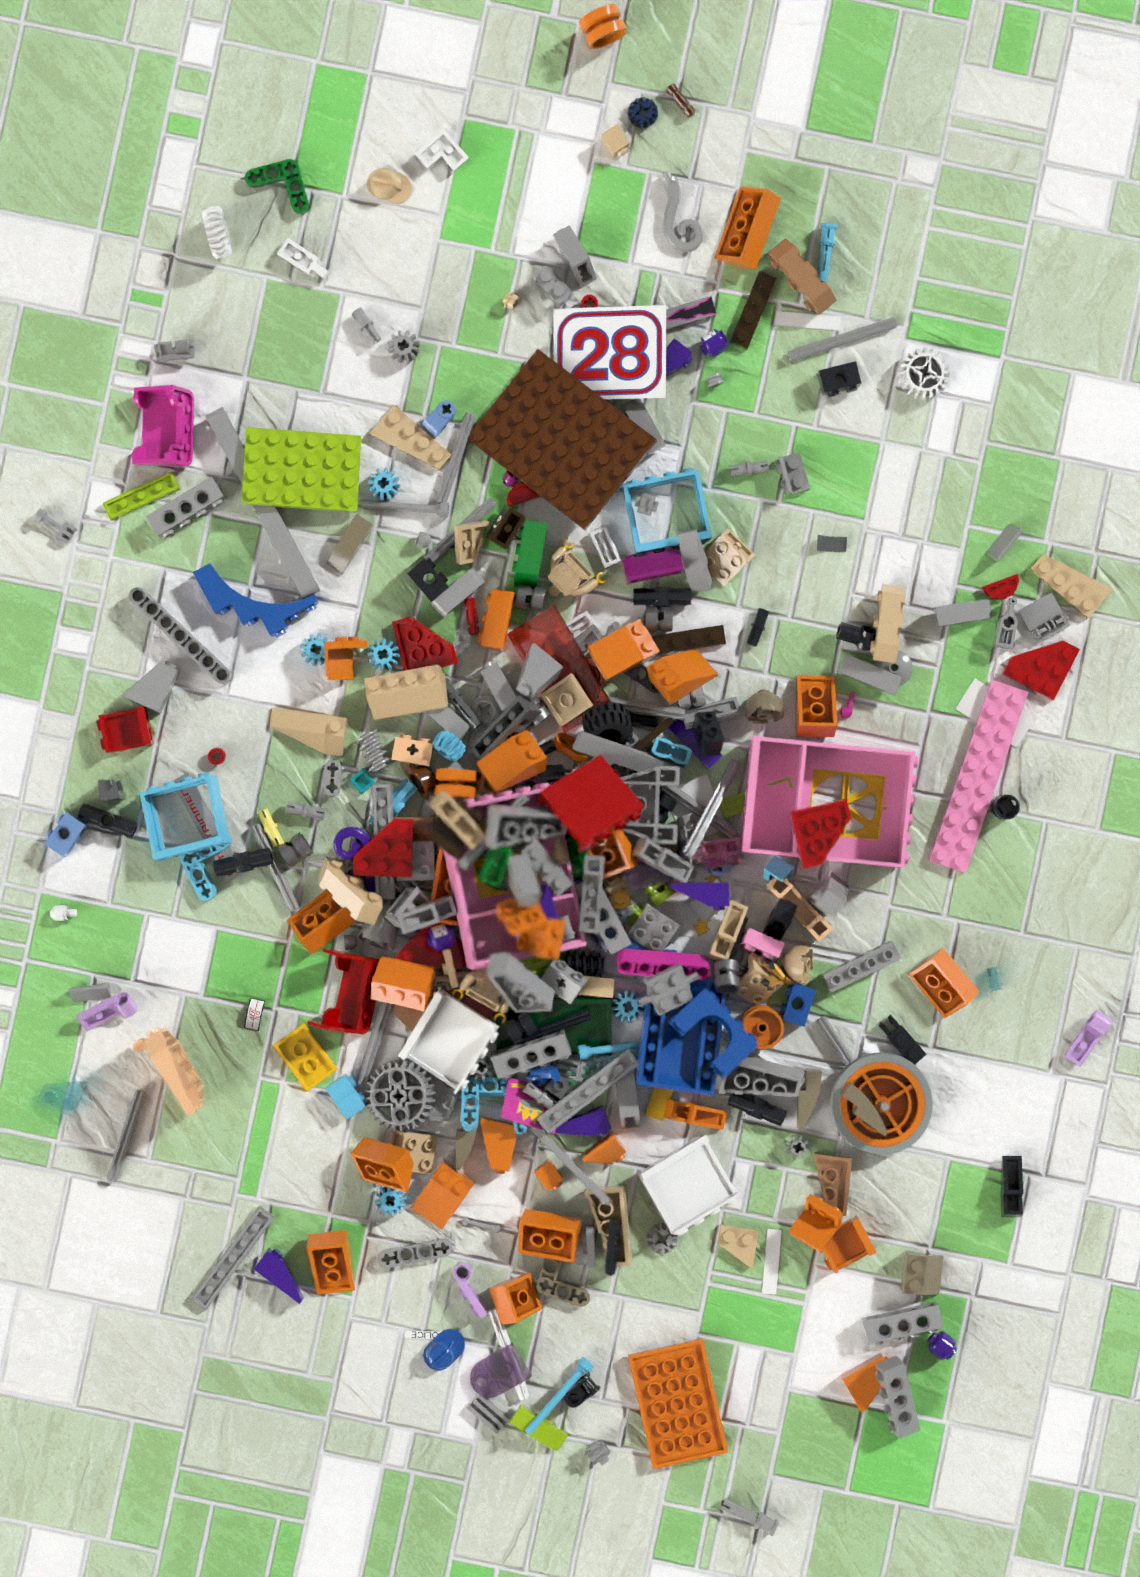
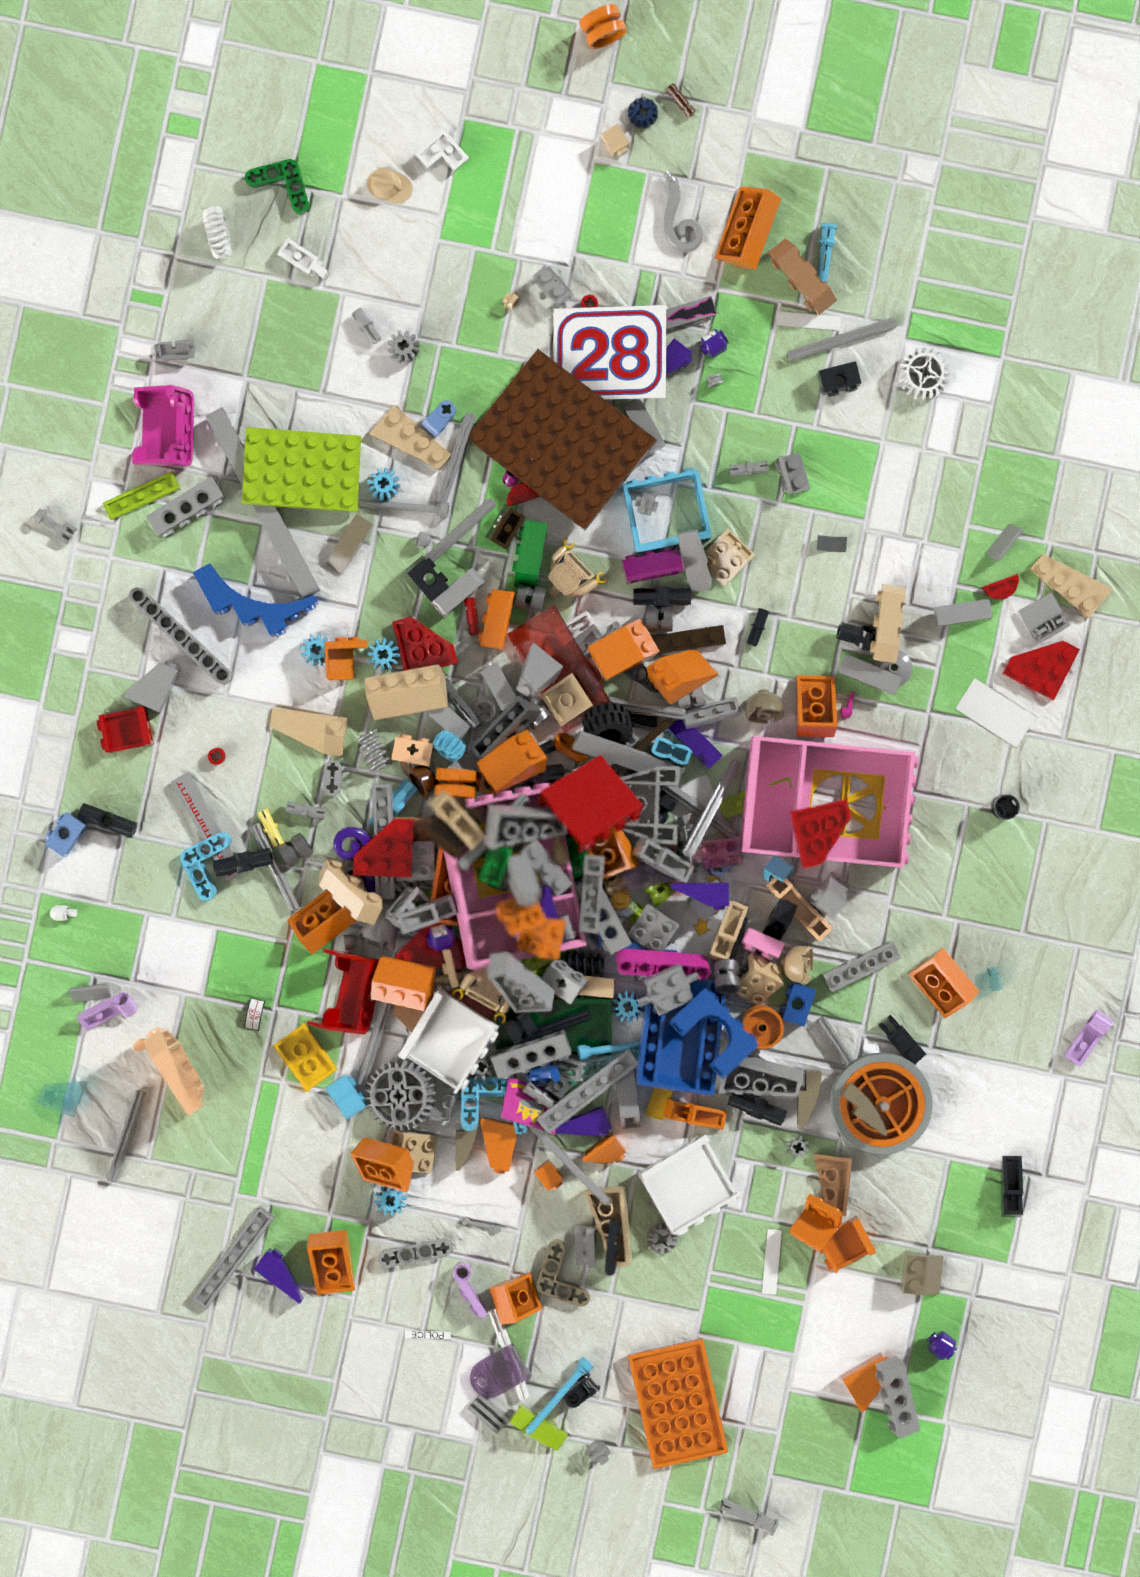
dark grey hinge [98,779,127,802] -> none
medium azure window [140,772,231,861] -> none
teal tile [349,768,376,795] -> none
orange slope [410,1160,475,1229] -> none
blue piece [423,1329,465,1371] -> none
tan wing [454,520,490,565] -> none
orange slope [518,1209,581,1263] -> none
light grey slope [553,225,597,288] -> none
white tile [589,526,622,569] -> none
black brick [692,711,725,756] -> none
tan wing [717,1224,759,1268] -> none
dark brown plate [730,271,777,349] -> none
pearl gold piece [760,958,794,987] -> none
light grey brick [861,1302,944,1346] -> none
bright pink plate [929,679,1029,873] -> none
light grey piece [993,597,1018,649] -> none

